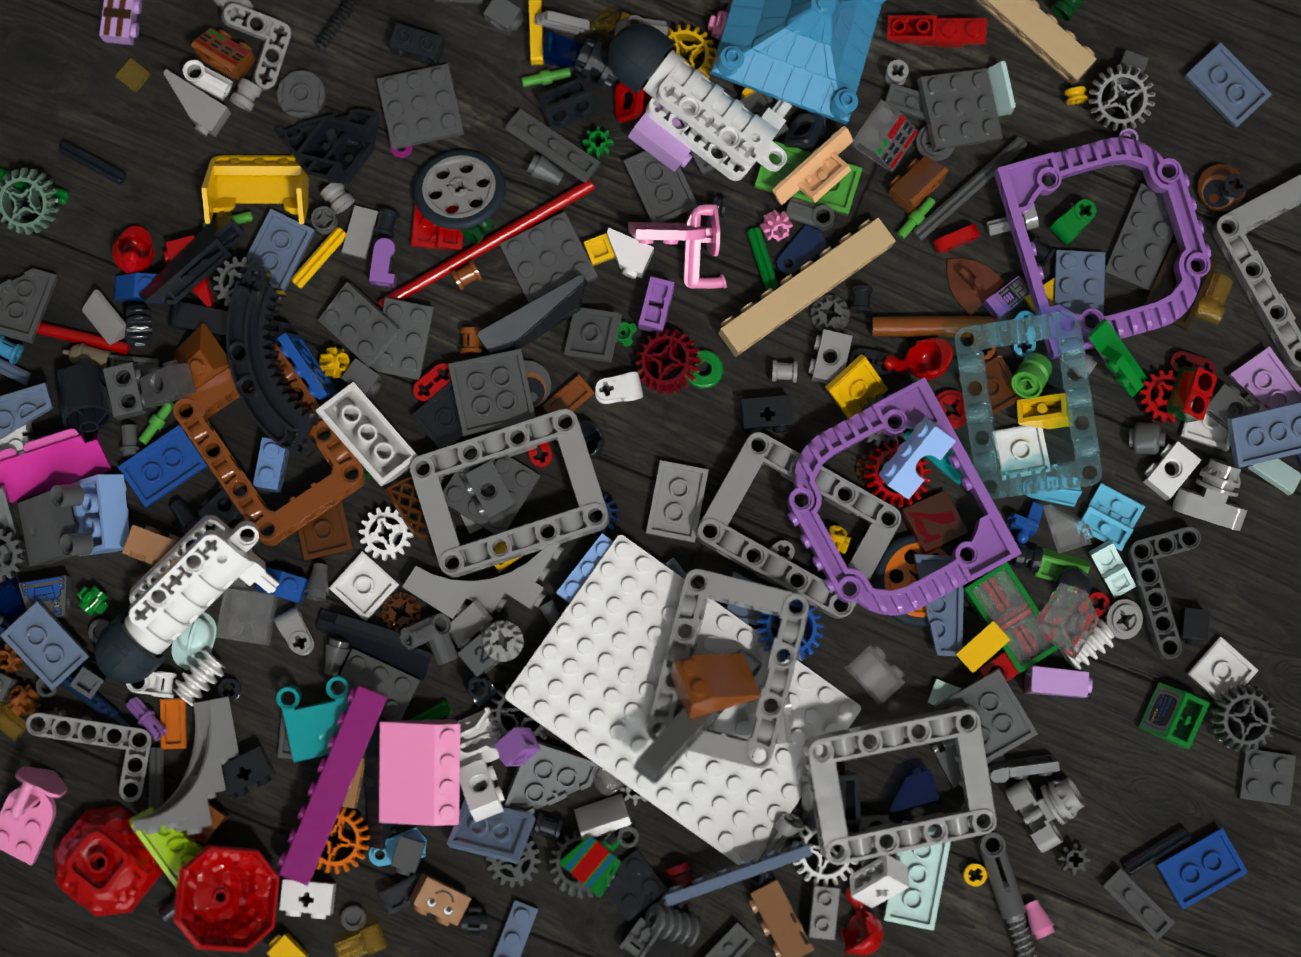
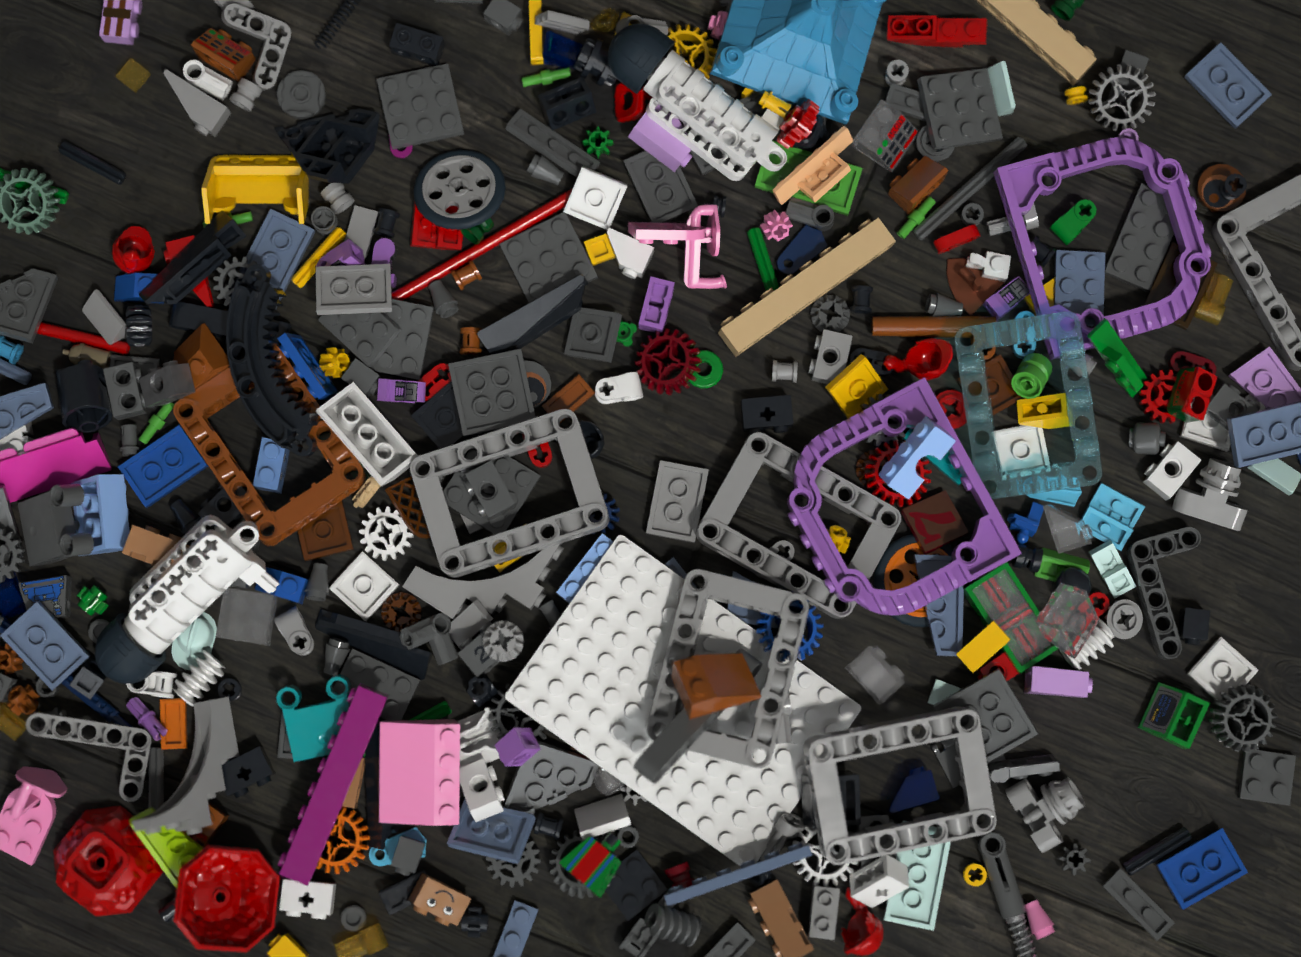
none -> medium lavender leg [316,239,365,267]
none -> light grey plate [316,264,392,315]
none -> tan axle [352,476,380,508]
none -> medium lavender leg [377,378,426,403]
none -> dark grey cone [428,280,458,318]
none -> white tile [563,166,627,230]
none -> yellow pin [758,91,791,119]
none -> red gear [776,99,820,149]
none -> dark grey cone [925,292,963,316]
none -> dark grey bush [961,203,984,226]
none -> white plate [966,251,1011,282]

